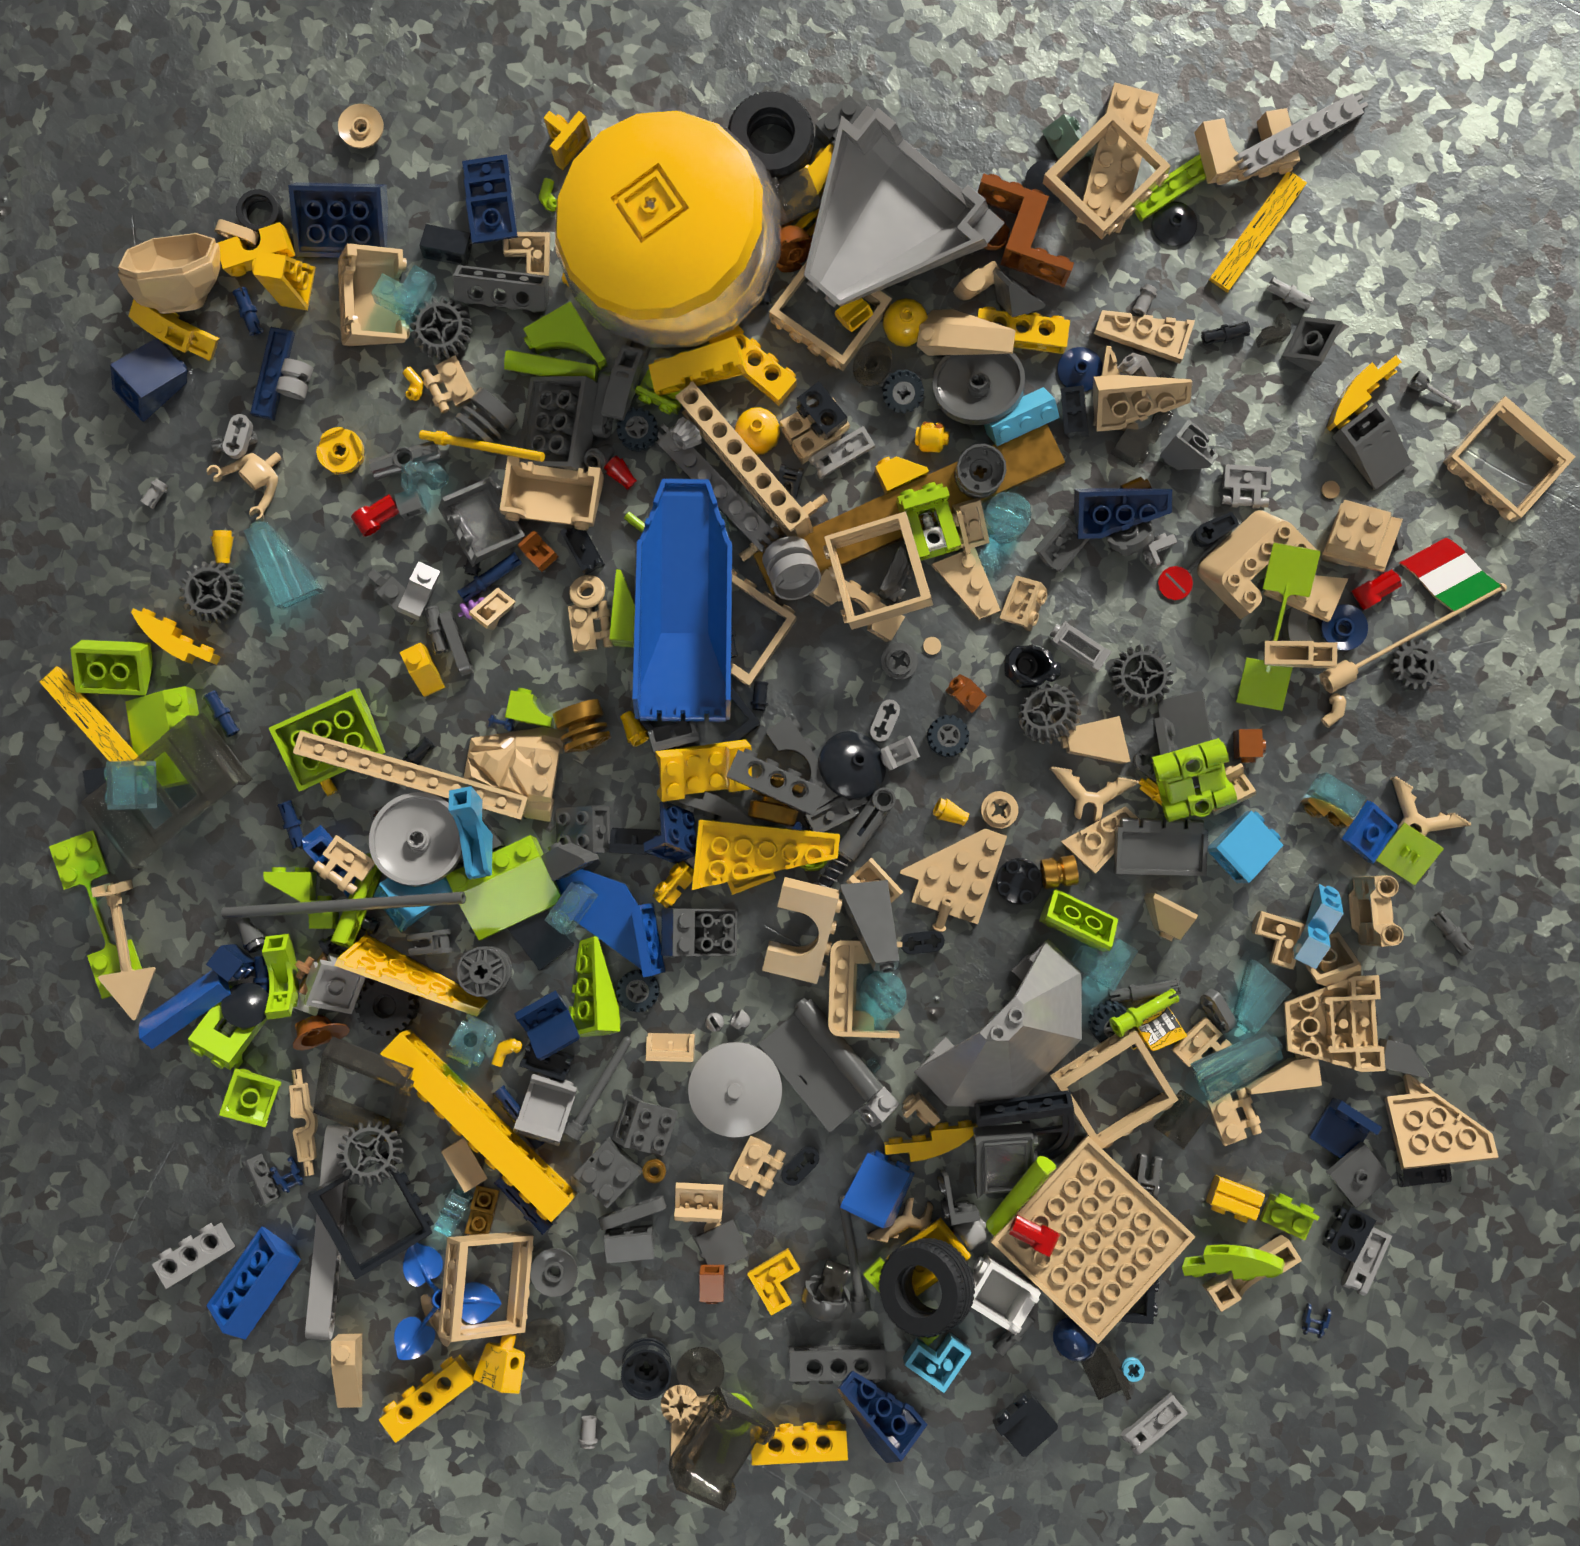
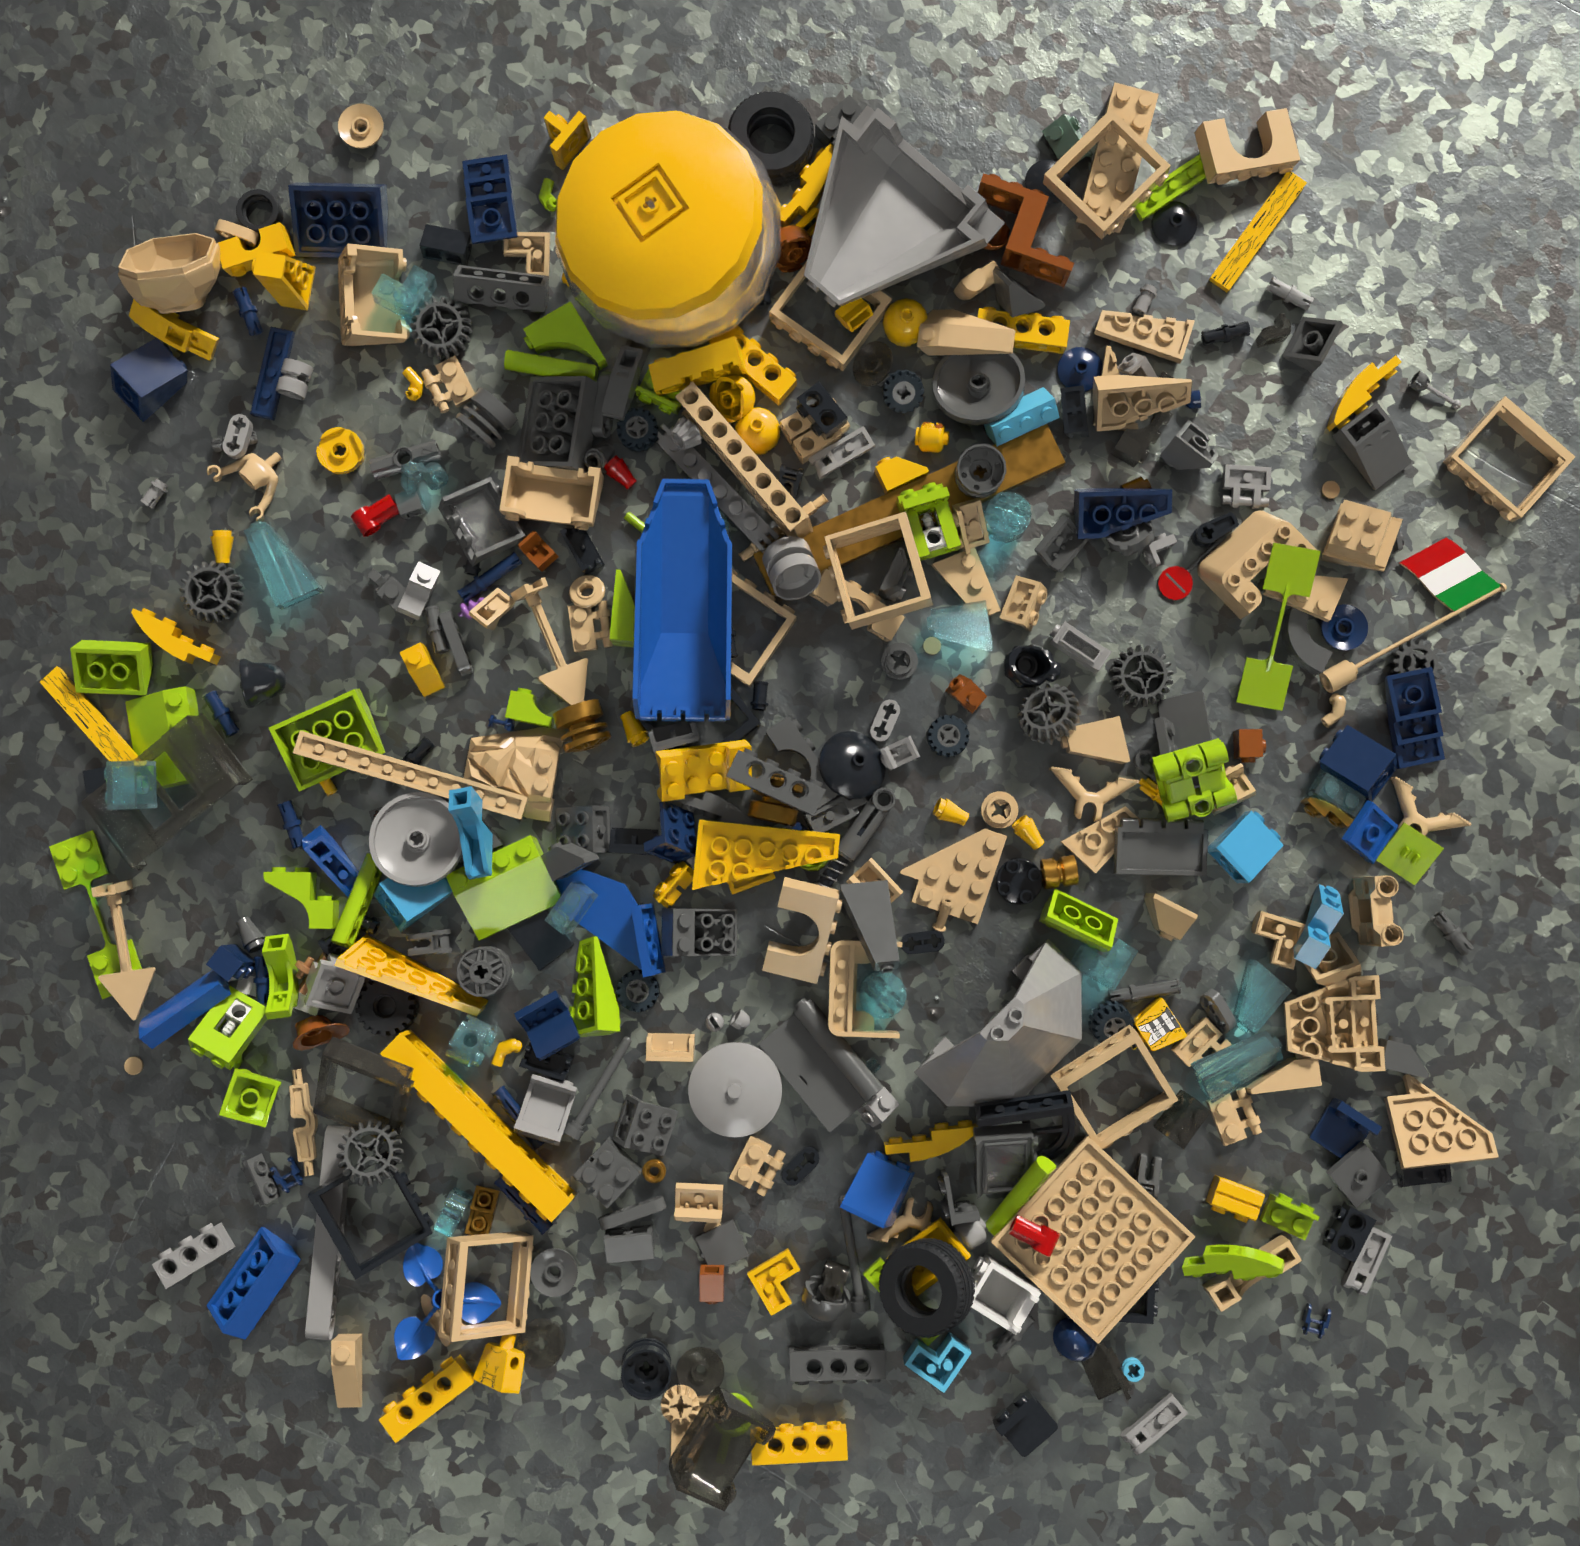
dark grey piece [221,892,466,919] -> none
black dish [221,983,269,1030] -> none
tan plate [313,835,375,895] -> none
yellow bar [419,430,545,462] -> none
tan hinge [441,1138,488,1193] -> none
light grey pin [579,1416,598,1449] -> none
clear smoke bracket [760,168,821,226] -> none
dark blue wedge [837,1371,928,1463] -> none
tan bracket [902,1092,940,1127] -> none
lime pin [1109,988,1179,1037] -> none
light grey hinge [1233,93,1369,178] -> none
tan slope [1264,641,1337,668] -> none
red piece [1351,569,1402,611] -> none
none -> tan piece [124,1056,143,1075]
none -> black piece [239,659,286,708]
none -> tan piece [511,577,588,706]
none -> yellow cylinder [709,375,755,422]
none -> clear light blue slope [927,600,993,651]
none -> yellow cone [1012,815,1044,850]
none -> dark blue hinge [1186,390,1201,409]
none -> dark blue slope [1319,725,1397,803]
none -> dark blue slope [1385,667,1445,769]

